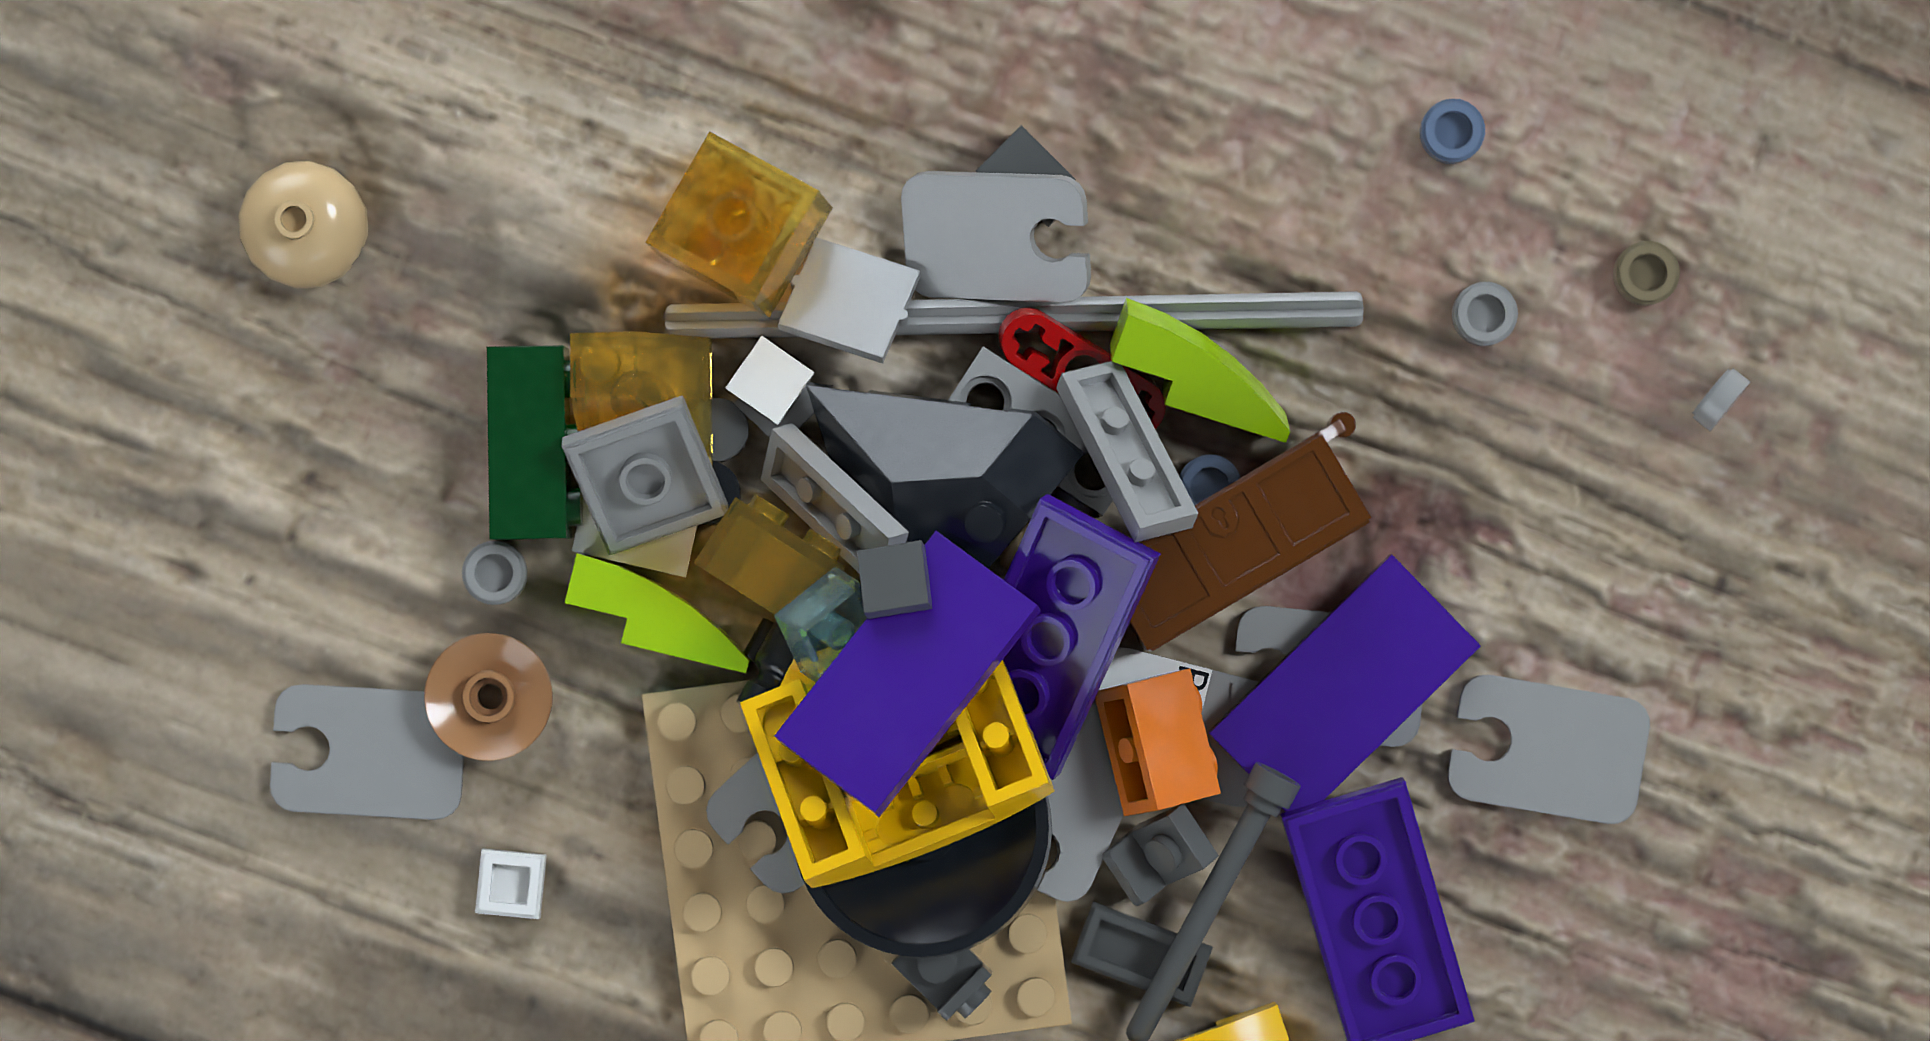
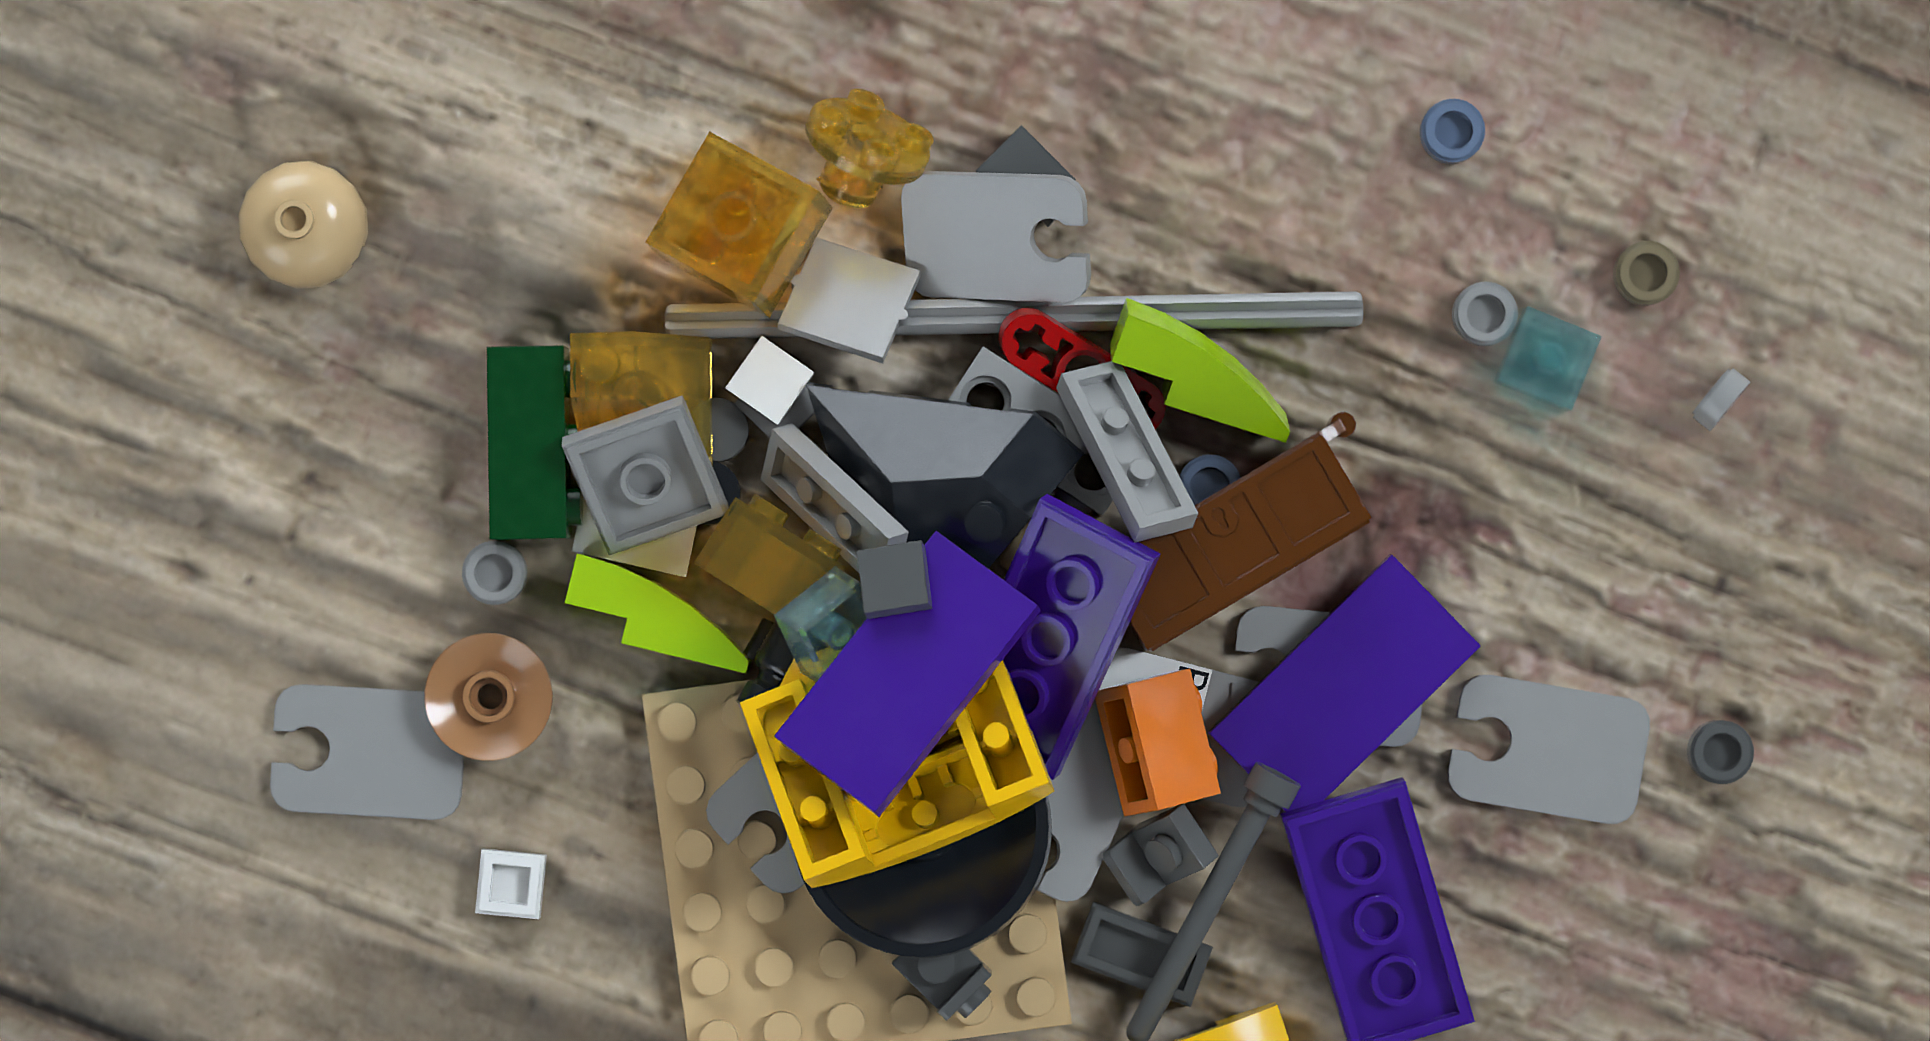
none -> clear yellow plate [805,89,934,209]
none -> clear light blue piece [1494,306,1602,412]
none -> dark grey tile [1687,720,1754,784]

